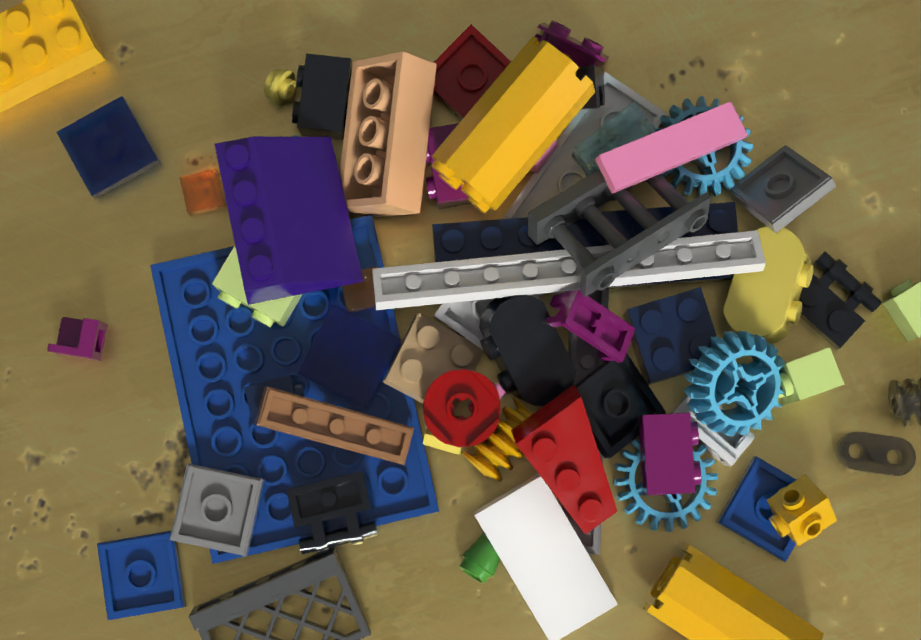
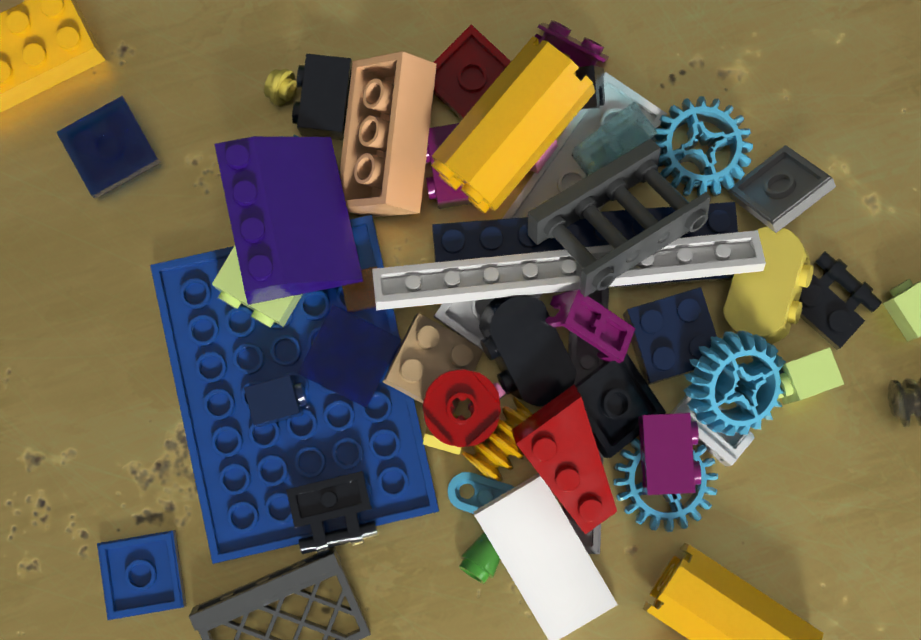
magenta panel [47,317,108,361] -> none
light grey tile [170,463,265,556] -> none
clear orange tile [179,169,226,216] -> none
medium nougat tile [254,386,414,465] -> none
bright pink tile [595,101,748,194] -> none
blue tile [717,456,796,562] -> none
yellow brick [767,474,837,547] -> none
clear smoke plate [835,431,916,476] -> none
none -> medium azure plate [448,472,514,514]

